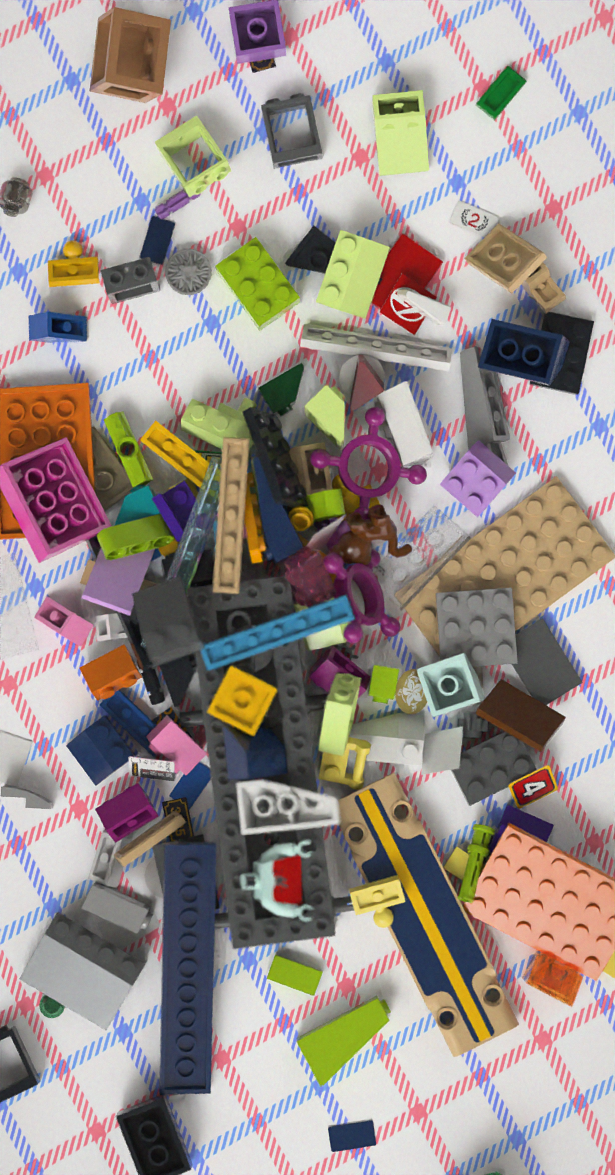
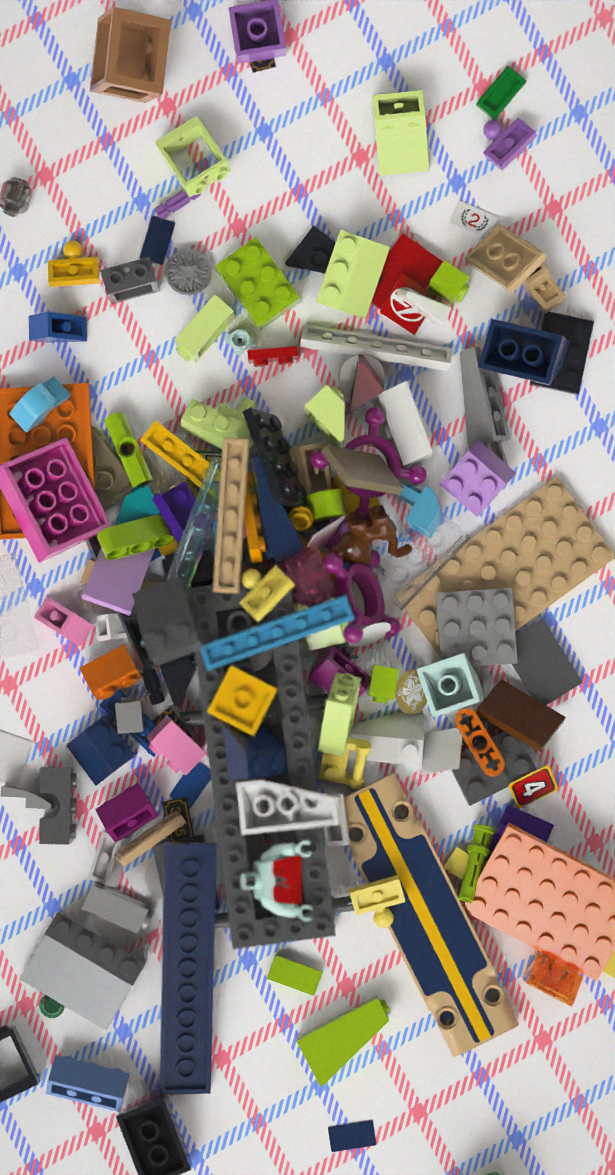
sticker [129,757,174,781] -> none
dark green slope [258,363,304,417] -> none
dark grey window [261,93,322,169] -> none
none -> medium azure brick [10,376,71,432]
none -> dark grey arch [39,767,78,845]
none -> medium blue brick [46,1055,130,1112]
none -> light grey brick [115,697,145,734]
none -> yellowish green window [174,294,235,363]
none -> light aqua plate [225,325,255,355]
none -> light yellow plate [239,566,295,622]
none -> red plate [247,346,298,367]
none -> dark tan tile [321,445,404,494]
none -> white slope [322,793,350,847]
none -> white sticker [349,622,391,647]
none -> medium azure brick [396,484,442,538]
none -> lime brick [428,260,470,306]
none -> orange beam [455,708,504,777]
none -> medium lavender plate [483,117,537,171]

